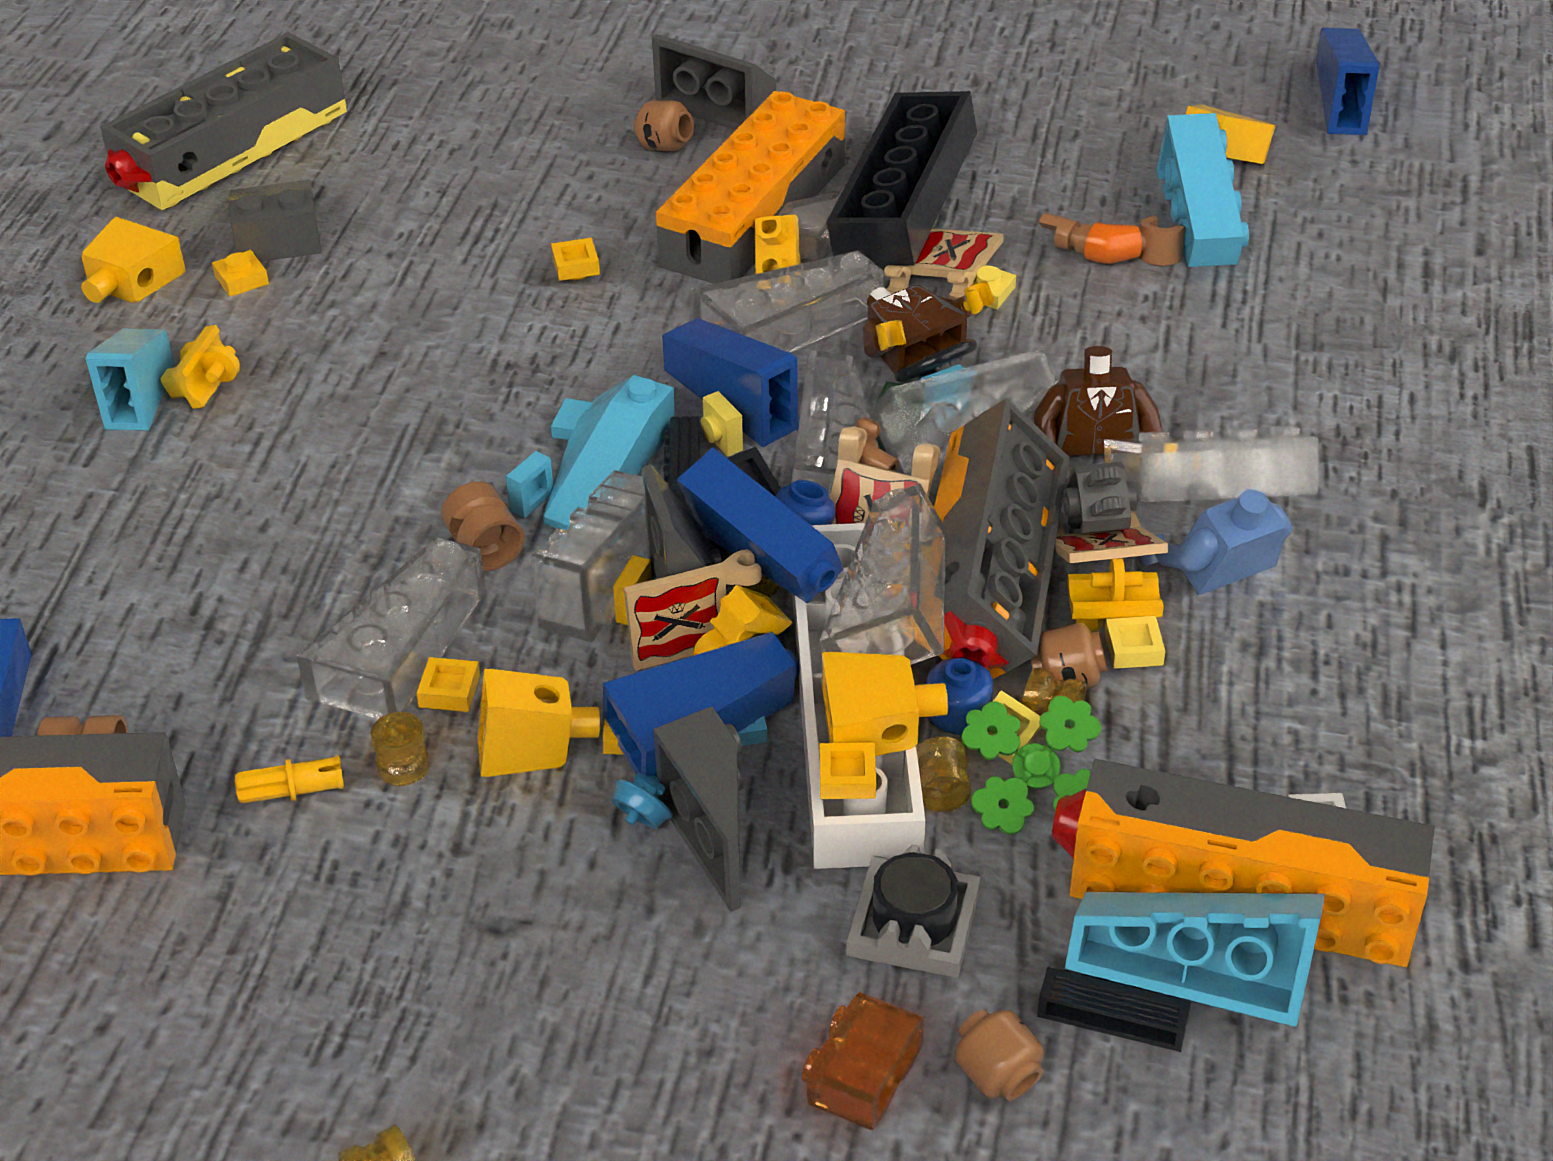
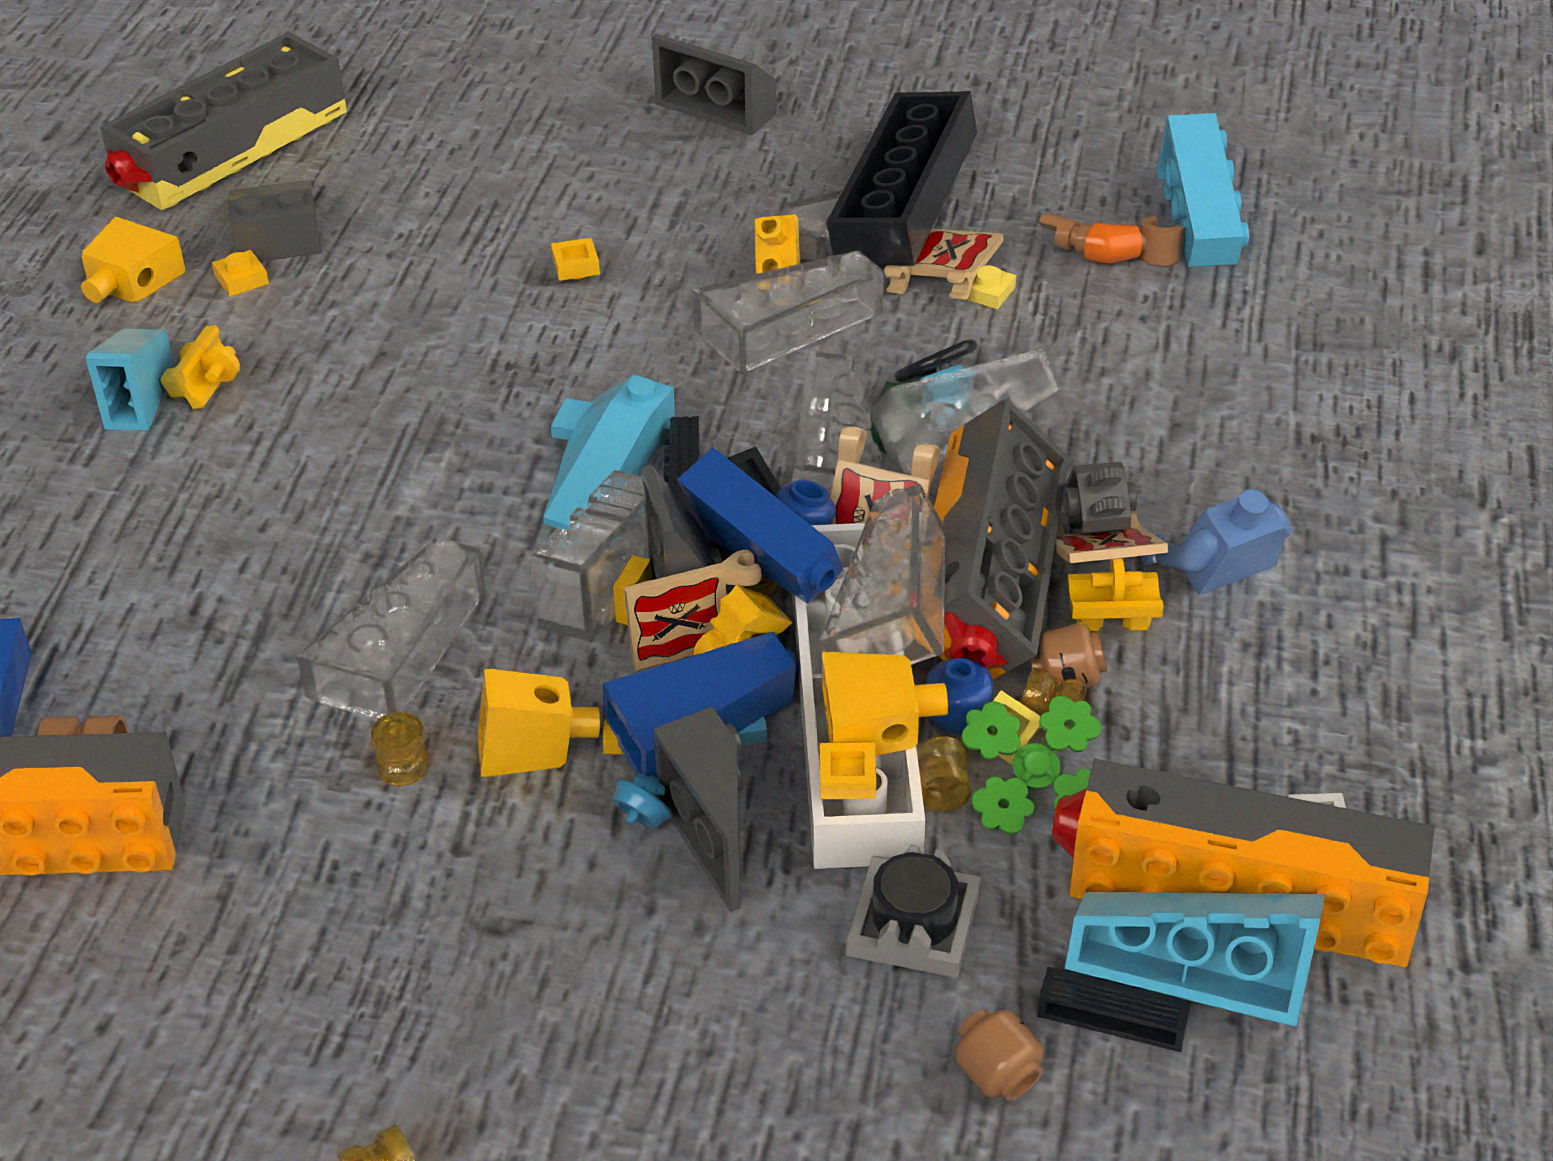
yellow axle [234,755,344,803] -> none
yellow plate [416,657,480,712] -> none
medium nougat wheel [441,482,525,571] -> none
medium azure tile [506,451,553,518] -> none
medium nougat head [634,100,694,152] -> none
light orange piece [656,91,845,289] -> none
blue slope [662,318,798,447] -> none
light yellow plate [700,391,743,457] -> none
clear orange brick [802,992,924,1130] -> none
medium nougat arm [855,417,899,471] -> none
reddish brown torso [862,281,995,374] -> none
reddish brown torso [1034,346,1174,474] -> none
clear wedge [1104,426,1318,502] -> none
light yellow plate [1104,616,1165,669] -> none
yellow slope [1185,104,1276,164] -> none
blue slope [1316,28,1379,135] -> none

